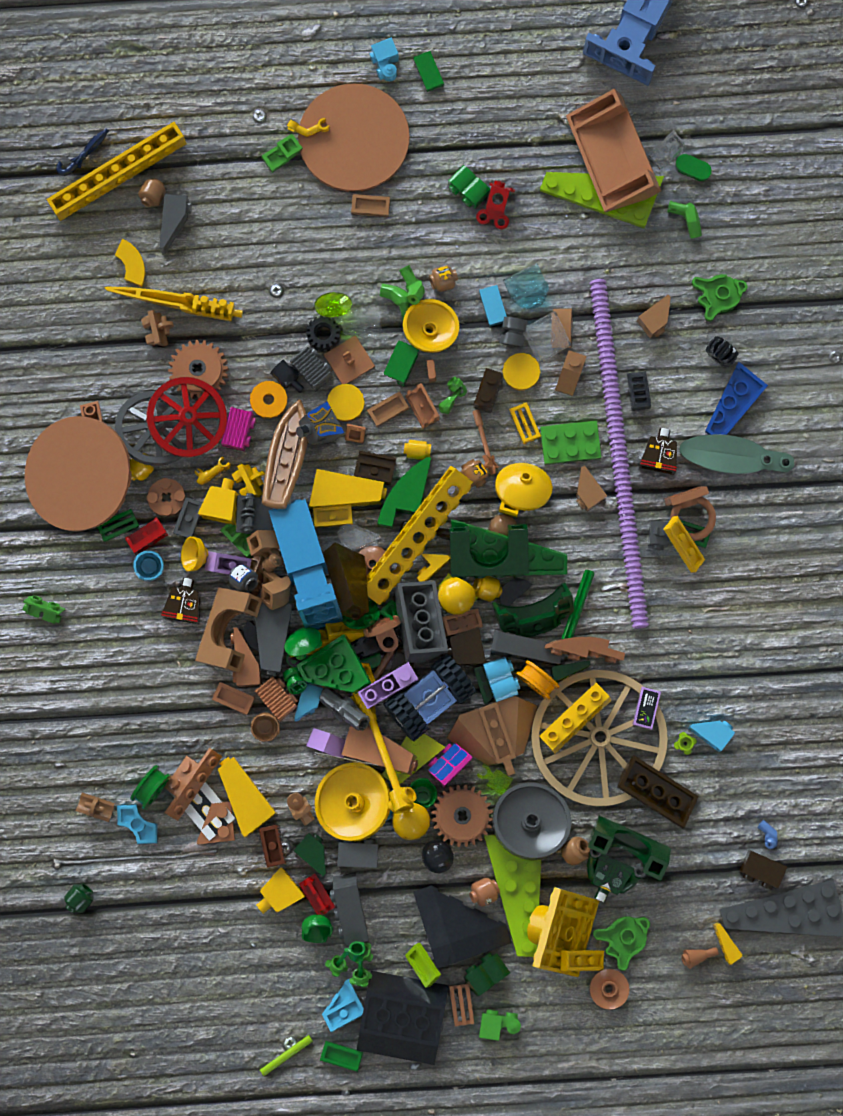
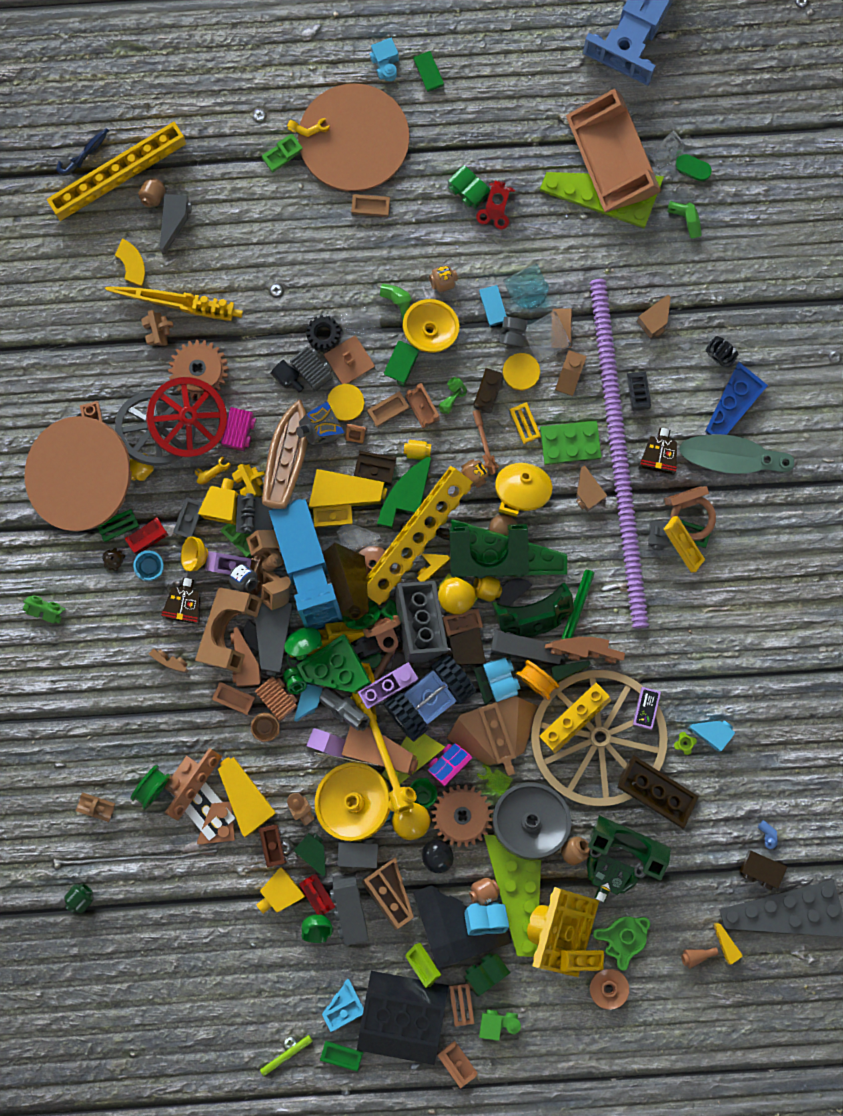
medium azure tile [117,805,158,844] -> none
nougat plate [147,478,186,517] -> none
light orange tile [250,381,288,419] -> none
clear neon green dish [314,292,352,317] -> none
plant [325,941,373,988] -> none
bright green arm [399,265,425,305] -> none
nougat tile [427,360,436,383] -> none
bright green tile [692,274,747,322] -> none
none -> dark brown animal [102,548,125,571]
none -> medium nougat slope [149,648,189,673]
none -> medium nougat wedge [362,857,414,930]
none -> nougat hinge [437,1040,478,1089]
none -> medium azure brick [464,902,509,936]

